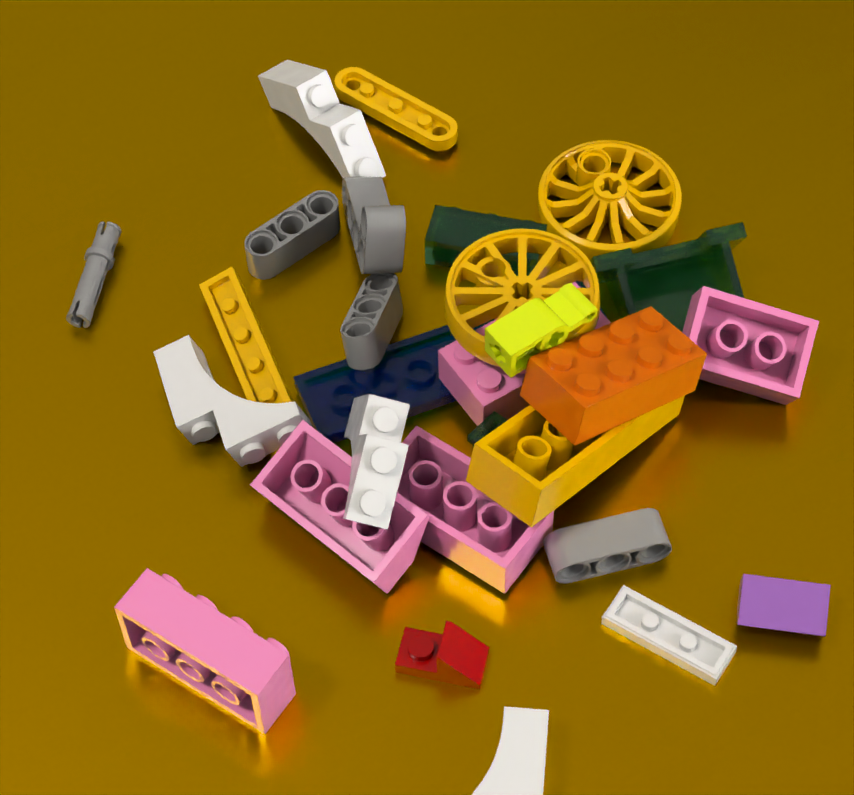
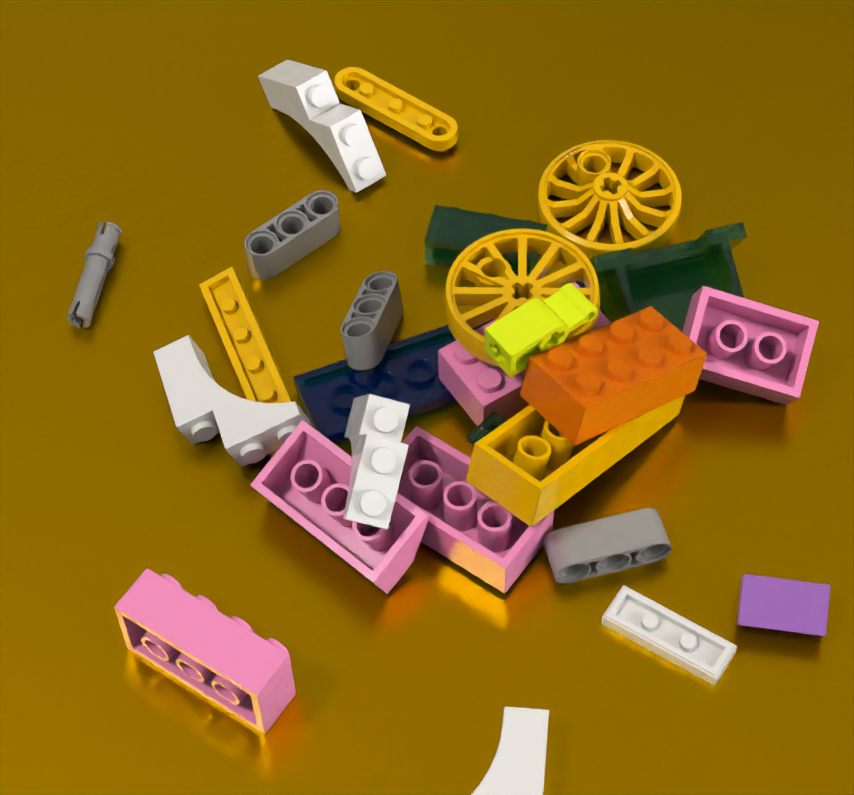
light grey beam [342,177,406,274] -> none
red slope [395,621,489,690] -> none

